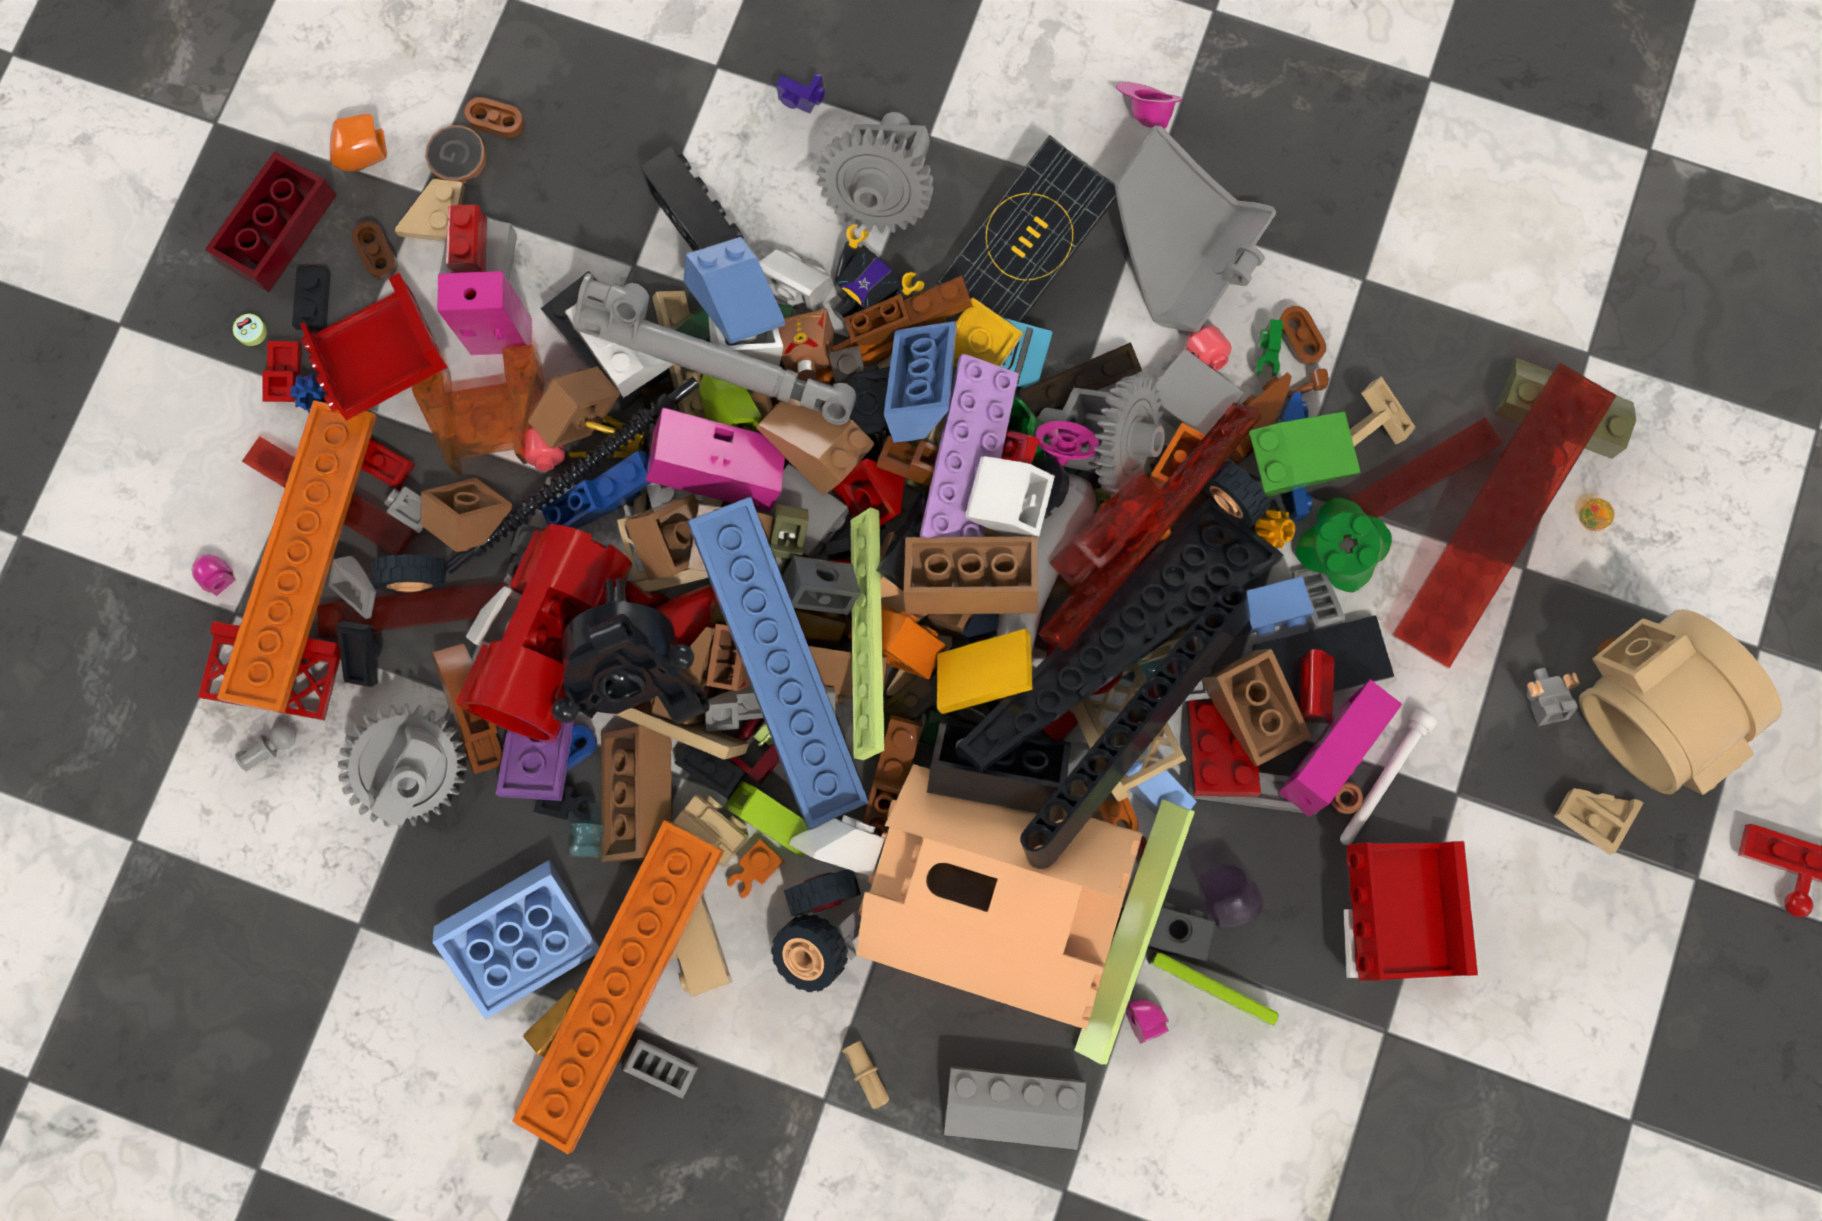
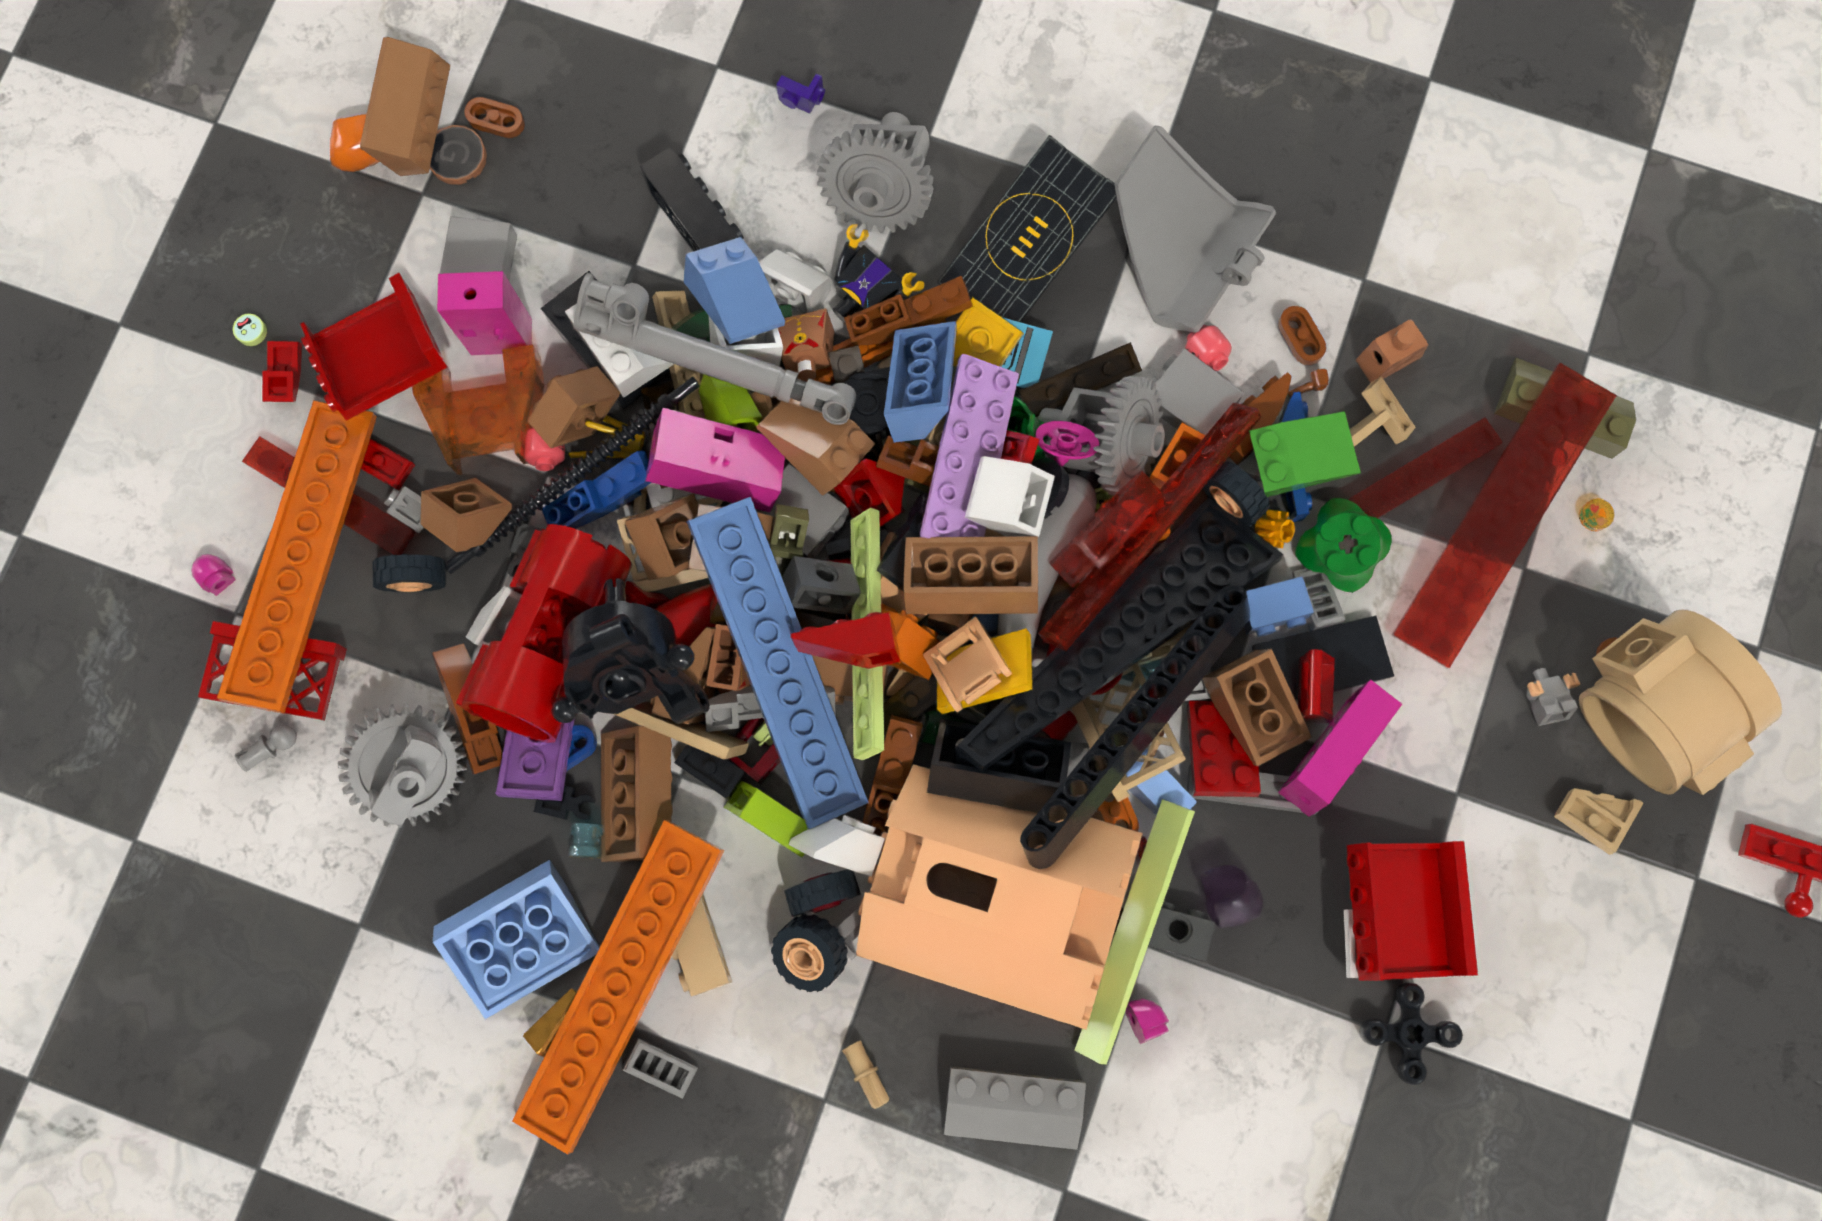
dark red brick [205,151,337,293] -> none
blue gear [290,373,328,413] -> none
black plate [292,268,331,330] -> none
clear red plate [317,582,508,638] -> none
light grey slope [328,556,376,619] -> none
black tile [336,621,382,687] -> none
reddish brown plate [352,222,398,280] -> none
tan wing [395,179,465,242] -> none
red brick [446,204,487,273] -> none
tan brick [672,794,749,867] -> none
orange plate [727,839,785,899] -> none
dark pink piece [1116,82,1183,129] -> none
lime tile [1149,952,1279,1026] -> none
green plate [1254,319,1283,377] -> none
nougat plate [1330,781,1363,814] -> none
white piece [1340,709,1438,845] -> none
none -> medium nougat slope [359,37,451,176]
none -> red slope [790,612,901,669]
none -> light nougat container [923,617,1012,712]
none -> nougat torso [1356,320,1428,383]
none -> black gear [1359,982,1463,1085]

